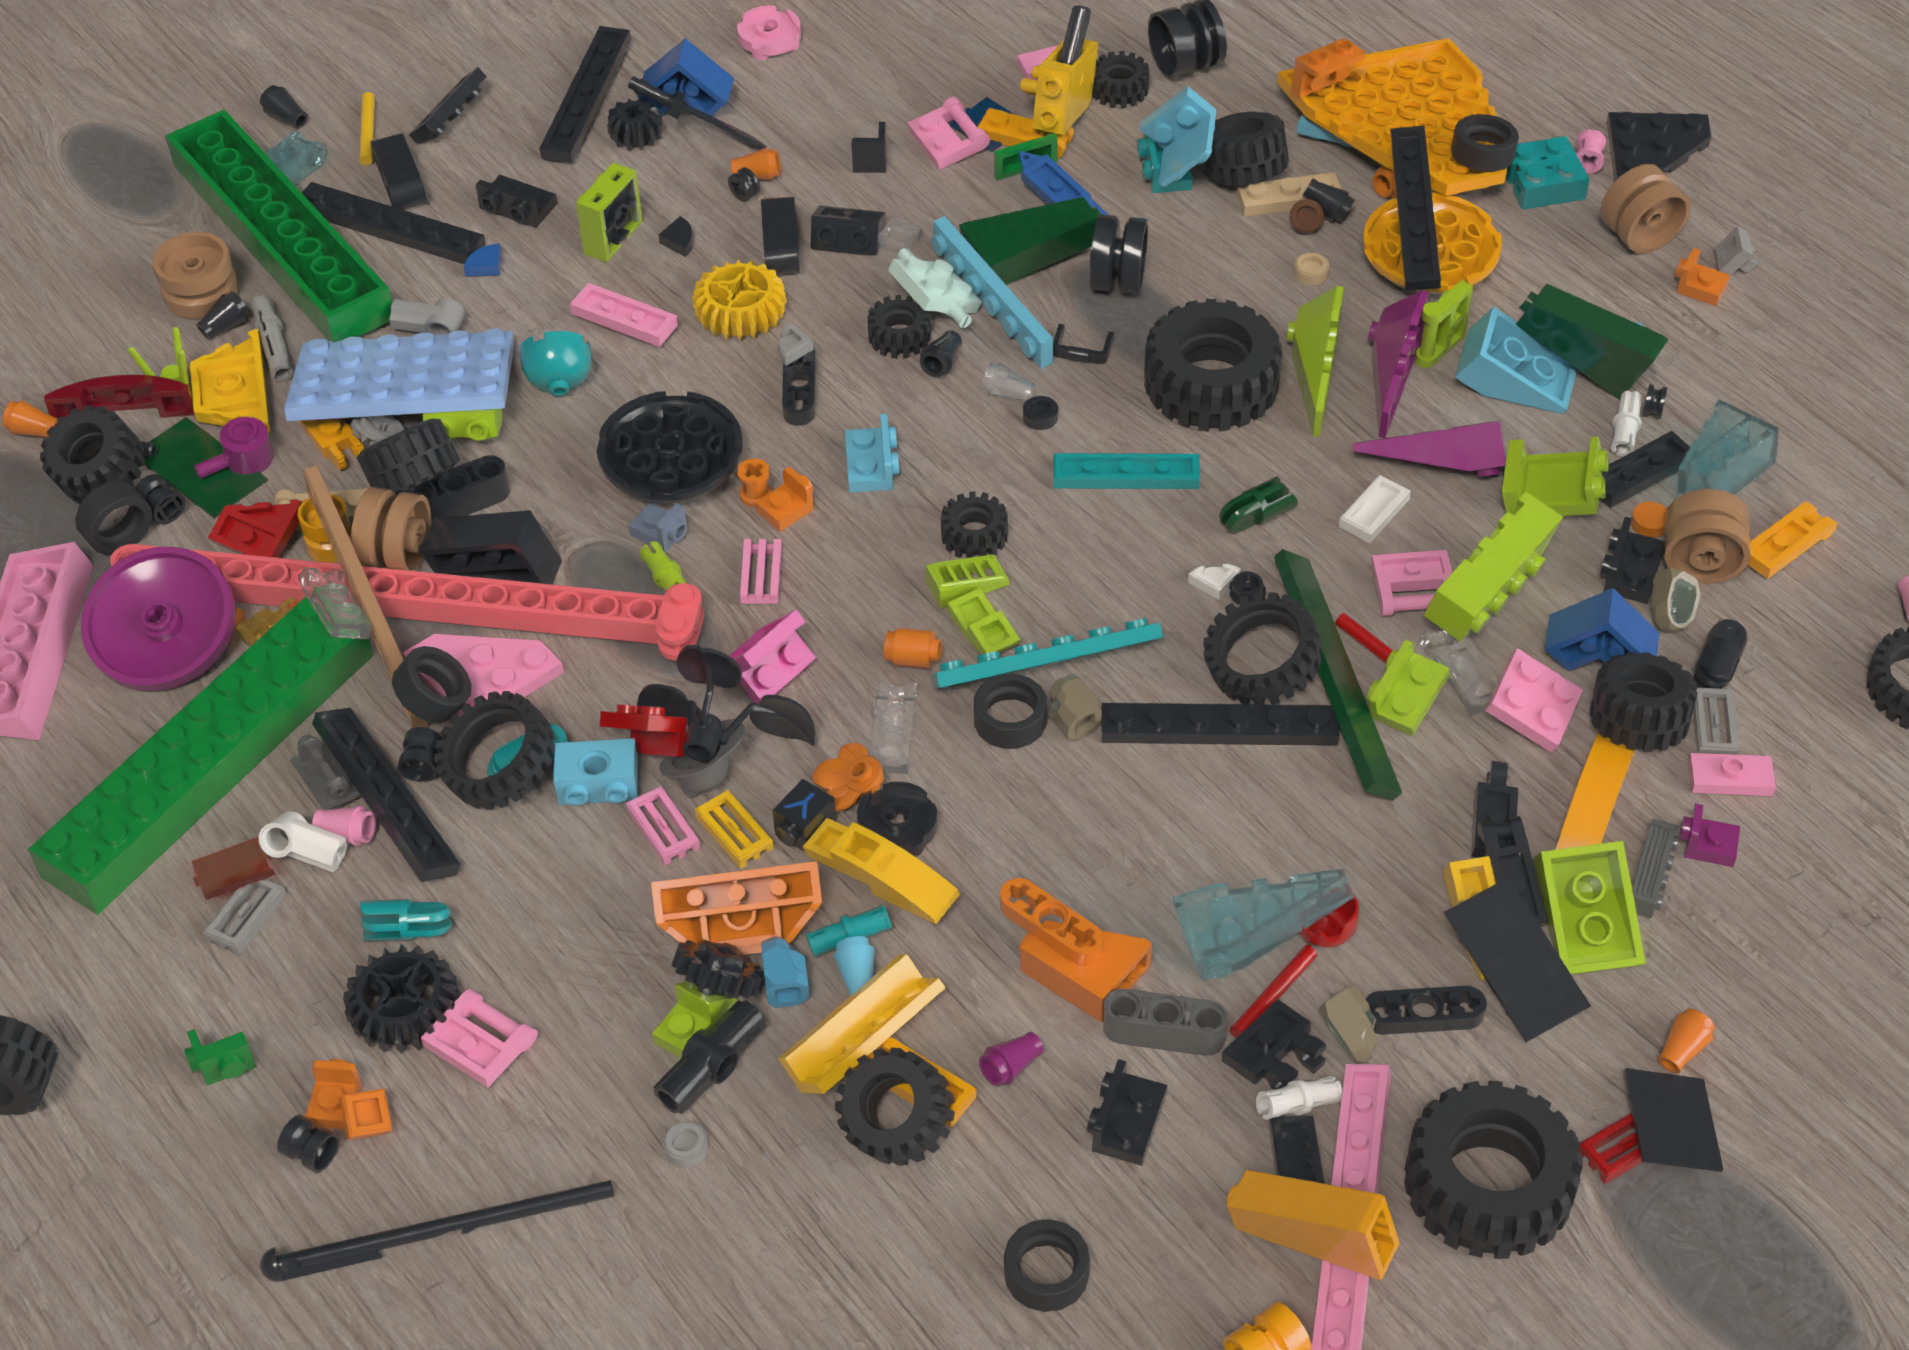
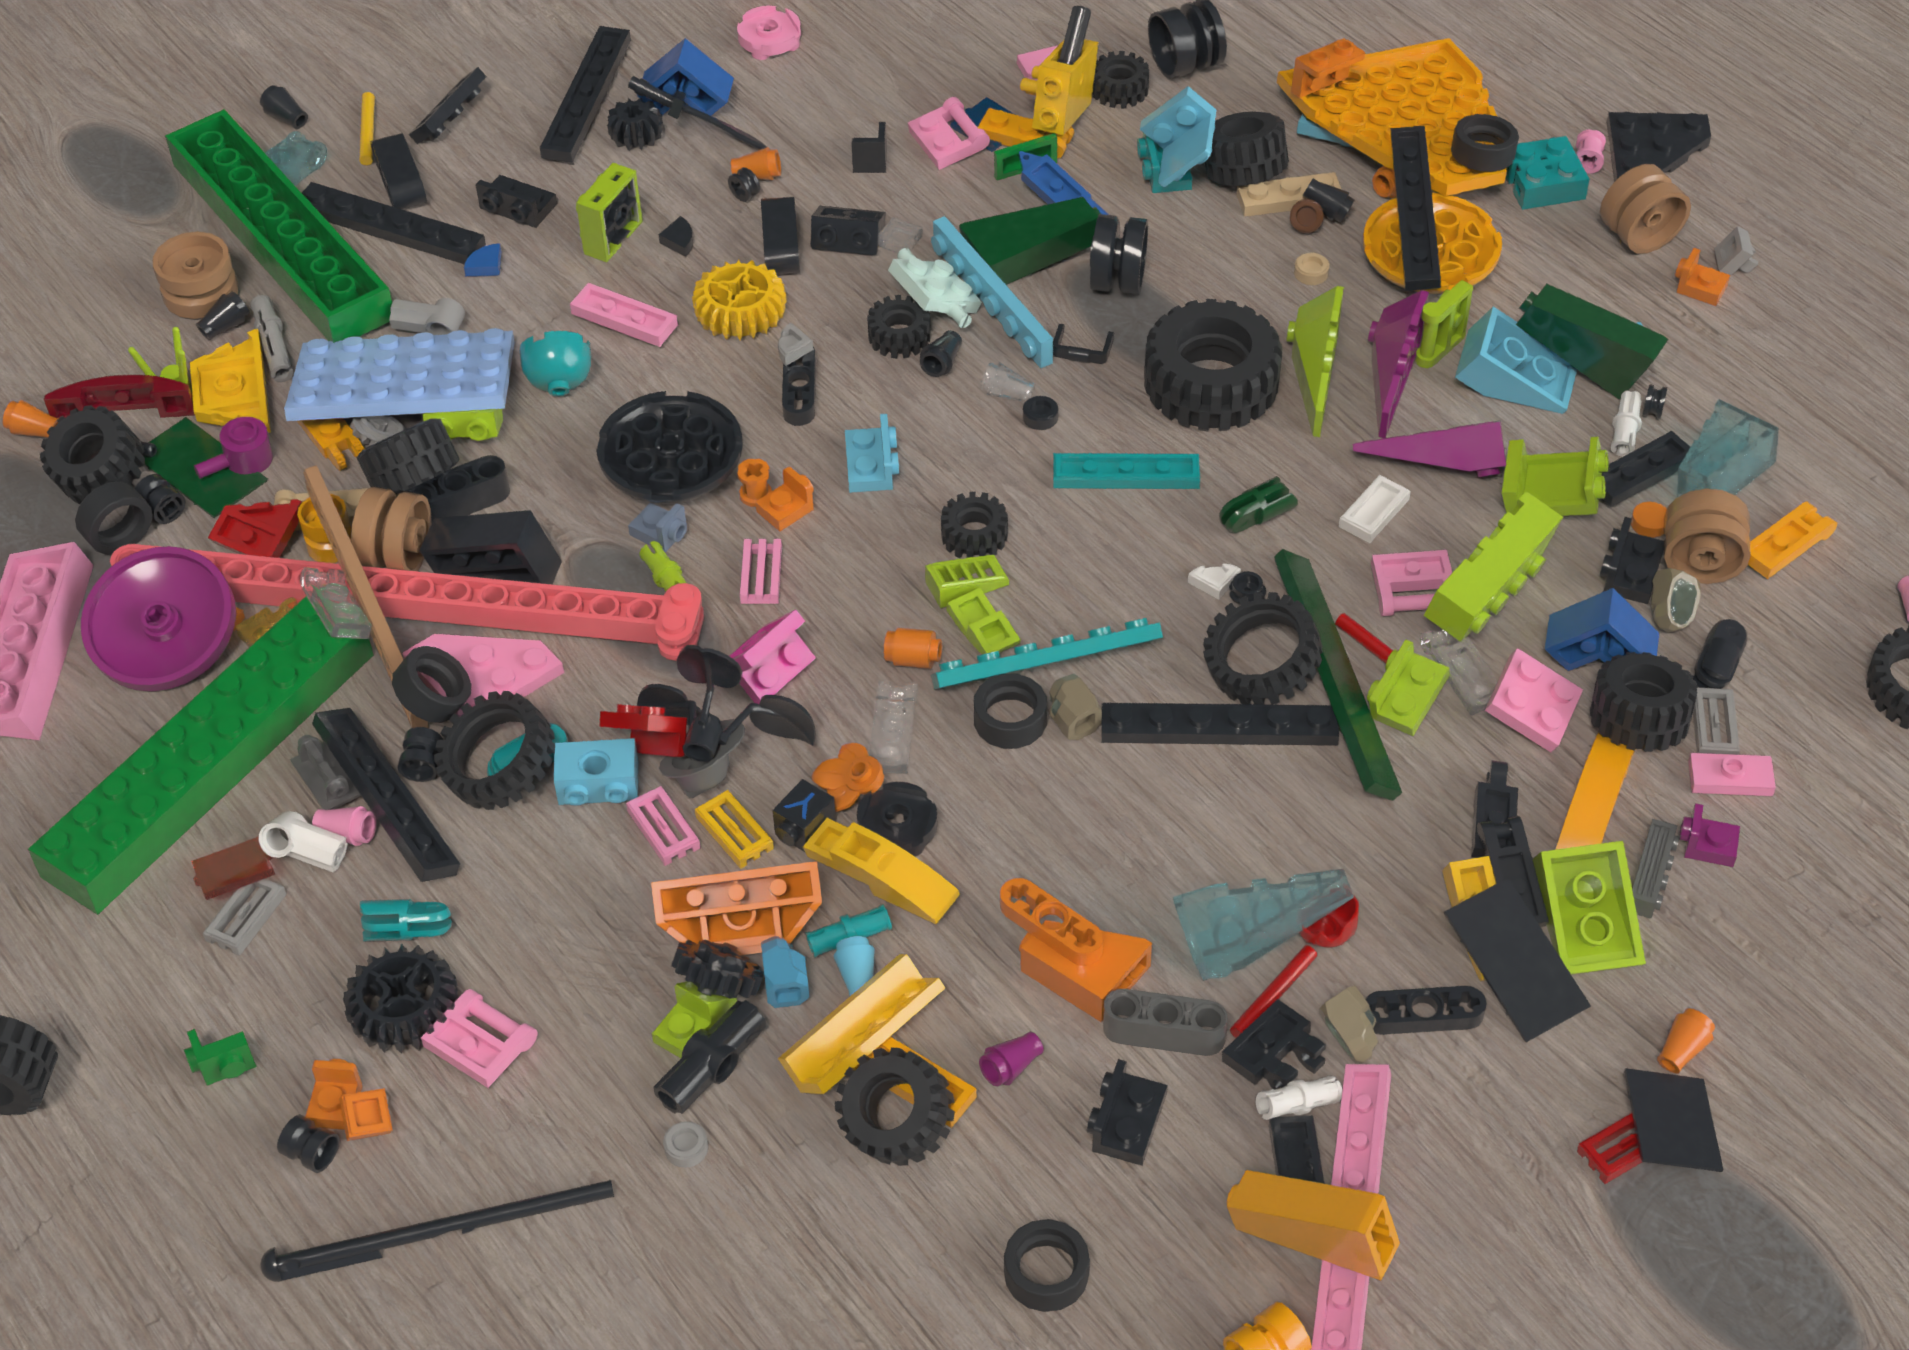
black tyre [1404,1080,1583,1259] -> none

